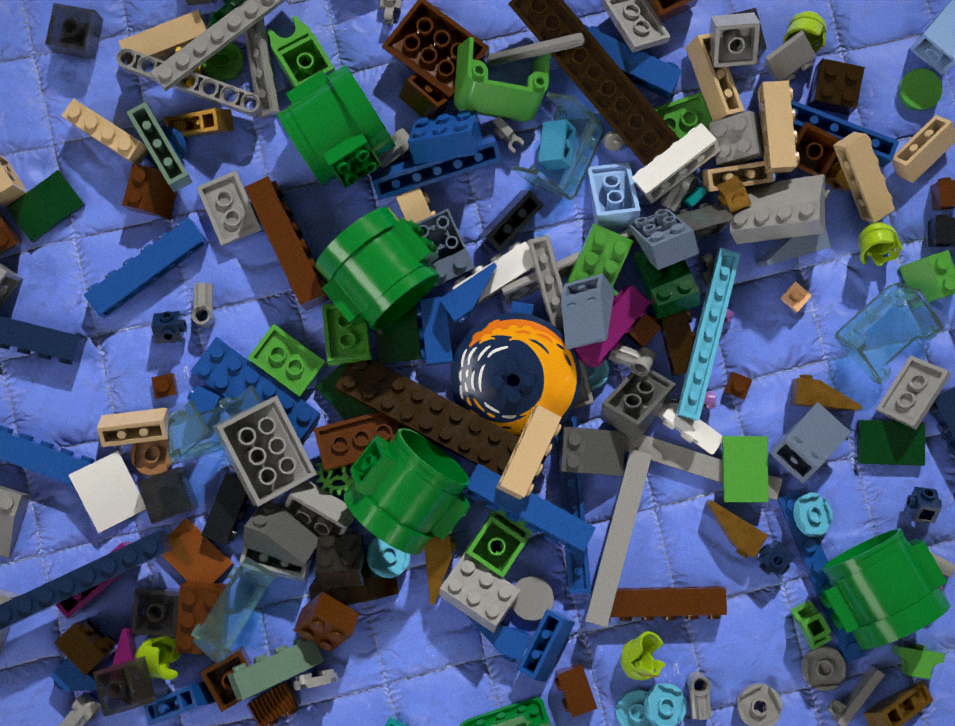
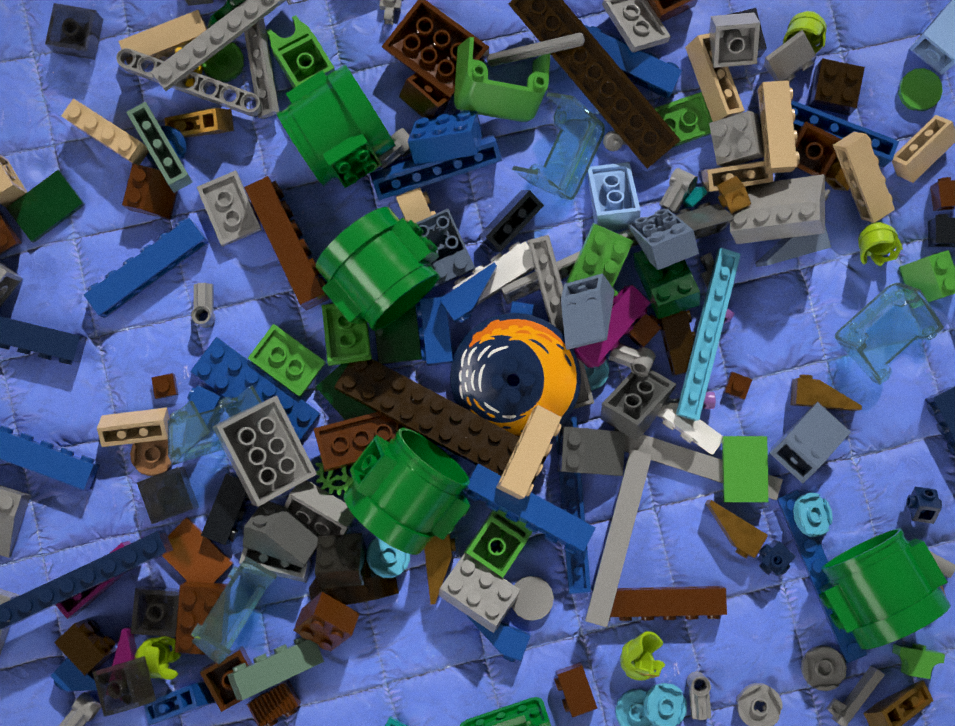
white sticker [69,451,148,533] -> none
dark blue brick [151,311,187,344] -> none
light grey plate [293,669,338,691] -> none
light grey plate [493,116,524,154] -> none
blue brick [517,609,575,682] -> none
dark azure brick [538,119,576,171] -> none
white brick [632,123,721,204] -> none
light nougat plate [780,281,812,312] -> none
bright green brick [789,599,832,650] -> none
dark green tile [857,420,925,466] -> none
light grey plate [876,355,951,430] -> none

